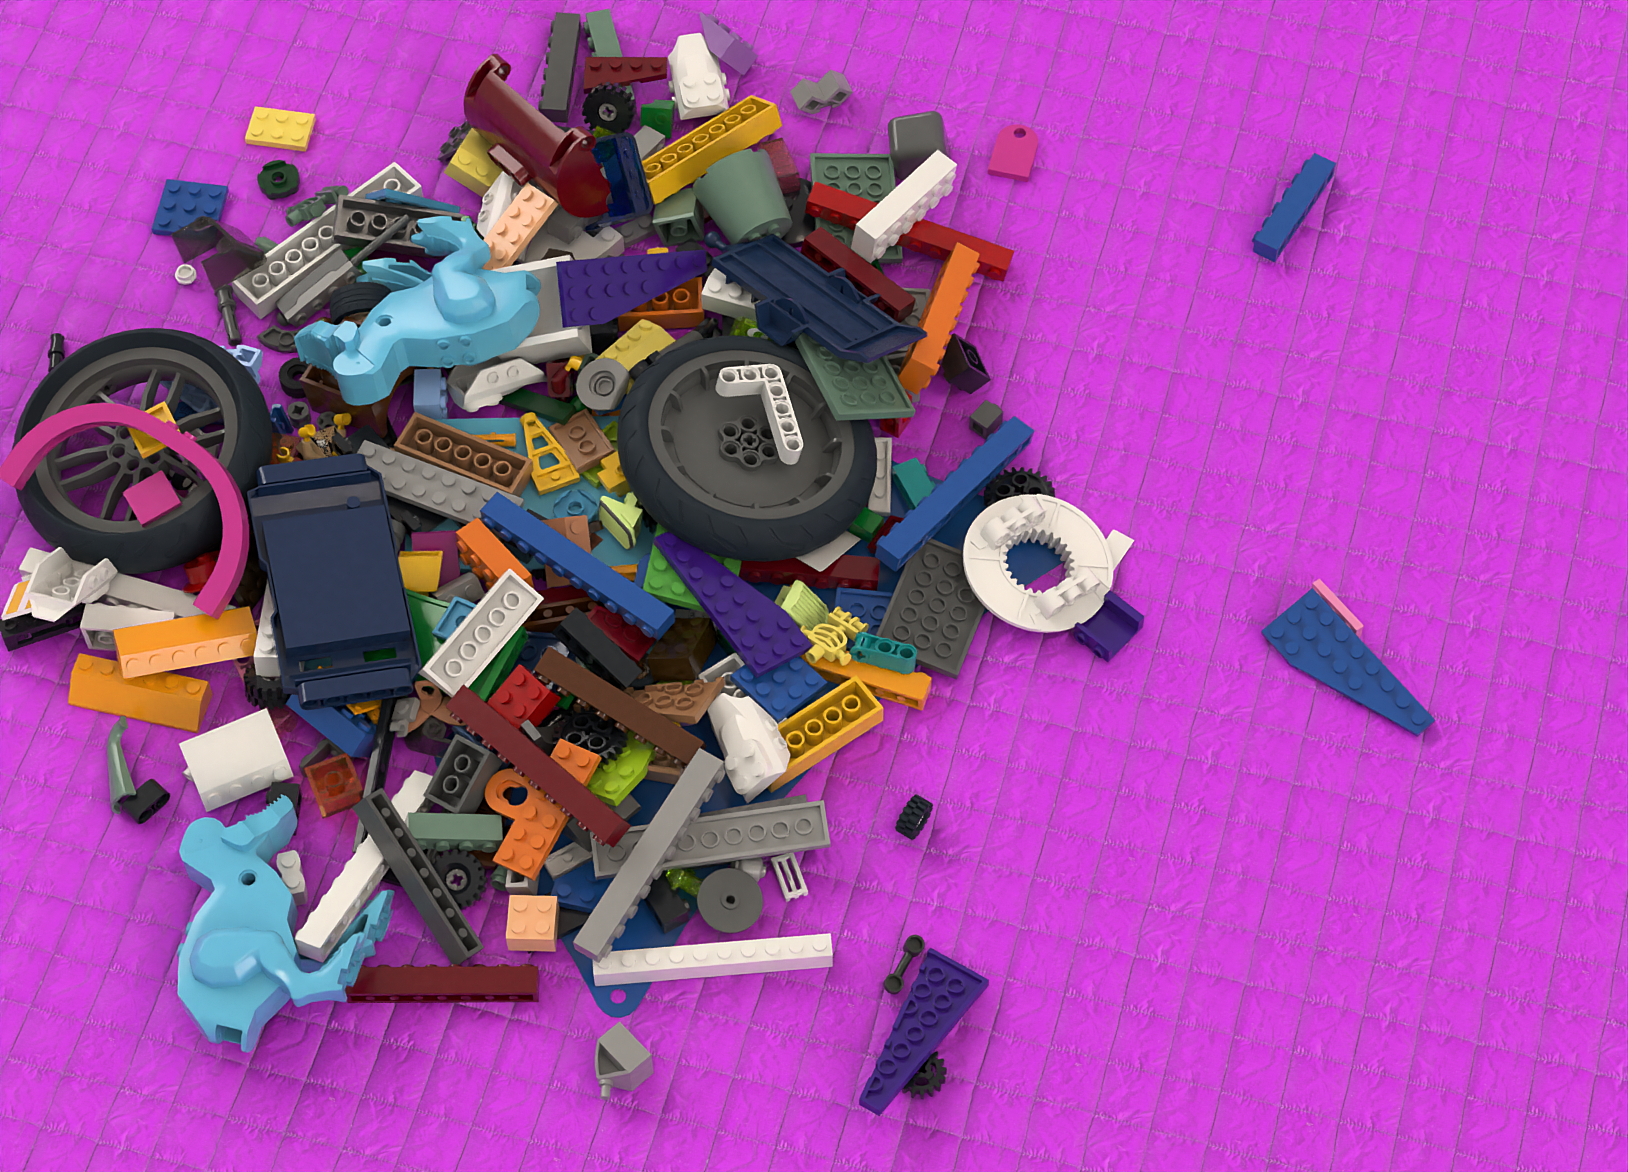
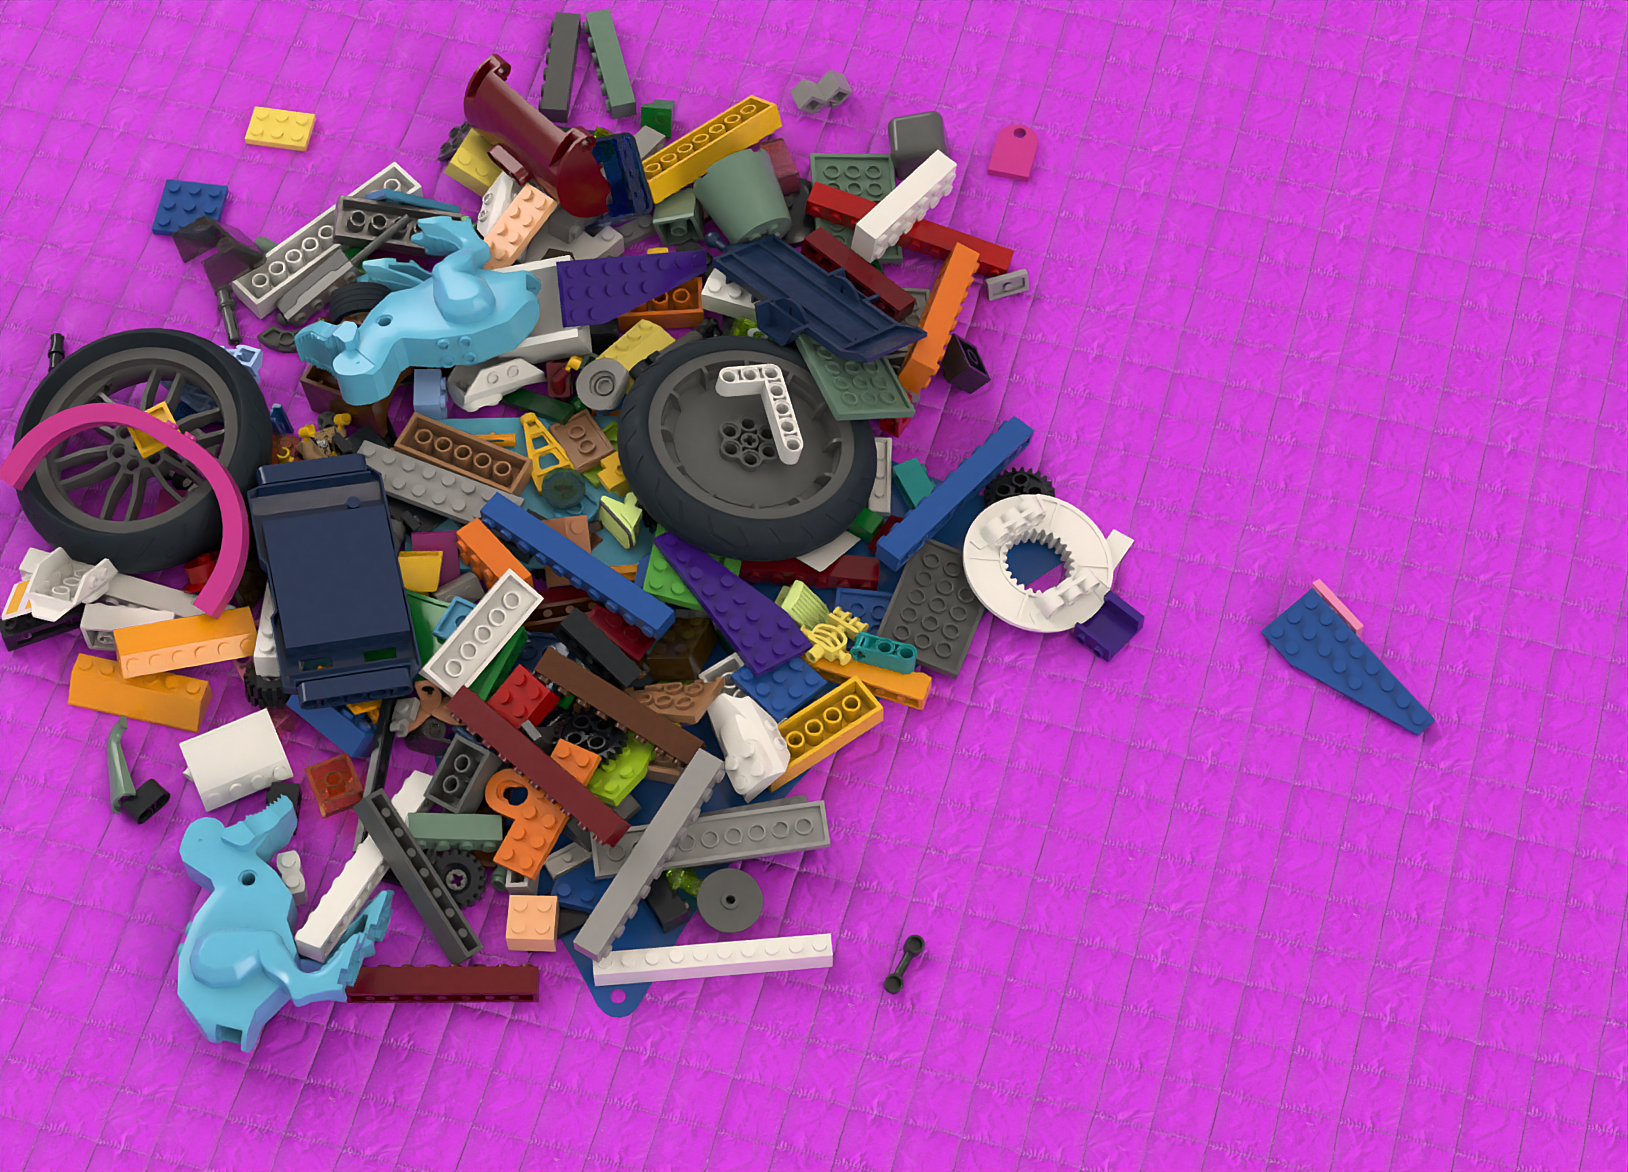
dark pink tile [122,470,182,528] -> none
white plate [175,264,197,285] -> none
dark green plate [257,160,300,200] -> none
black tyre [279,357,311,398] -> none
sand green piece [285,185,349,227] -> none
dark grey wheel [287,401,311,429] -> none
dark grey bracket [299,738,354,777] -> none
black bush [582,82,637,138] -> none
dark red wing [584,57,668,94] -> none
light grey piece [595,1021,654,1100] -> none
white slope [668,33,730,120] -> none
medium lavender slope [699,12,758,75] -> none
light grey head [730,857,766,883] -> none
white tile [771,852,808,902] -> none
dark purple wing [859,948,989,1116] -> none
black bush [895,794,933,840] -> none
black gear [902,1051,947,1099] -> none
dark grey brick [969,400,1003,440] -> none
blue brick [1252,153,1336,262] -> none
none -> clear green tile [541,467,586,510]
none -> light grey plate [985,269,1029,301]

